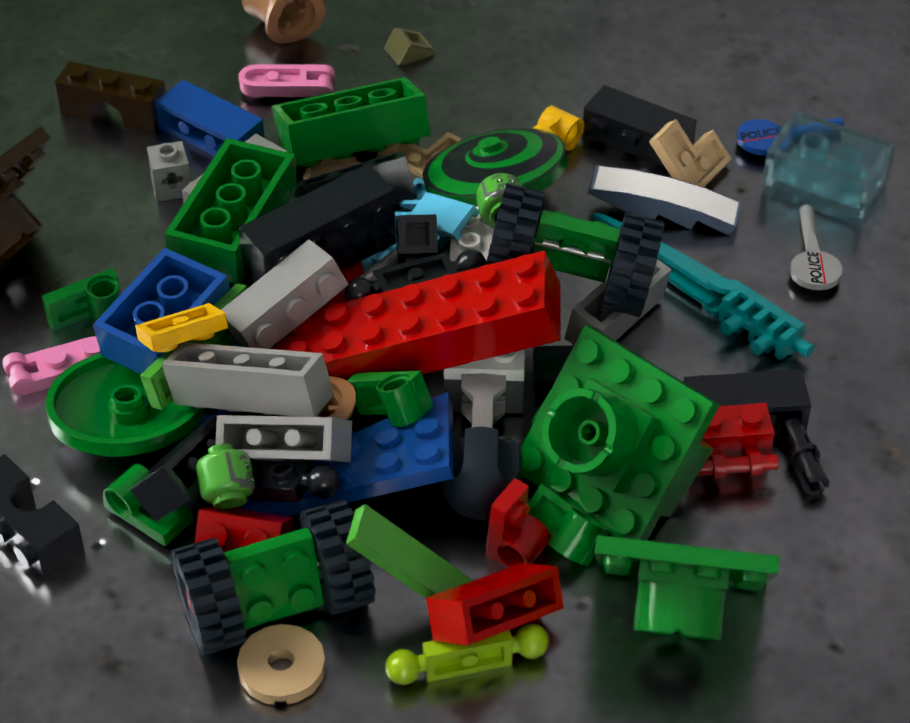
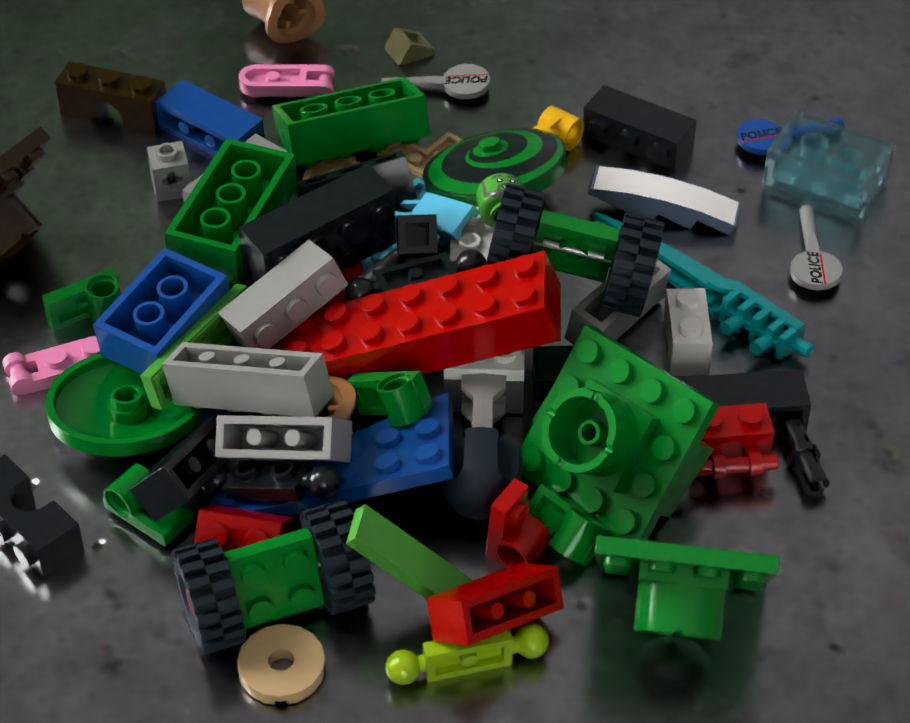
yellow plate [135,303,228,352] -> none
bright green head [196,444,255,510] -> none
tan tile [649,119,732,187] -> none
none -> light grey piece [381,64,490,100]
none -> white brick [664,288,713,376]

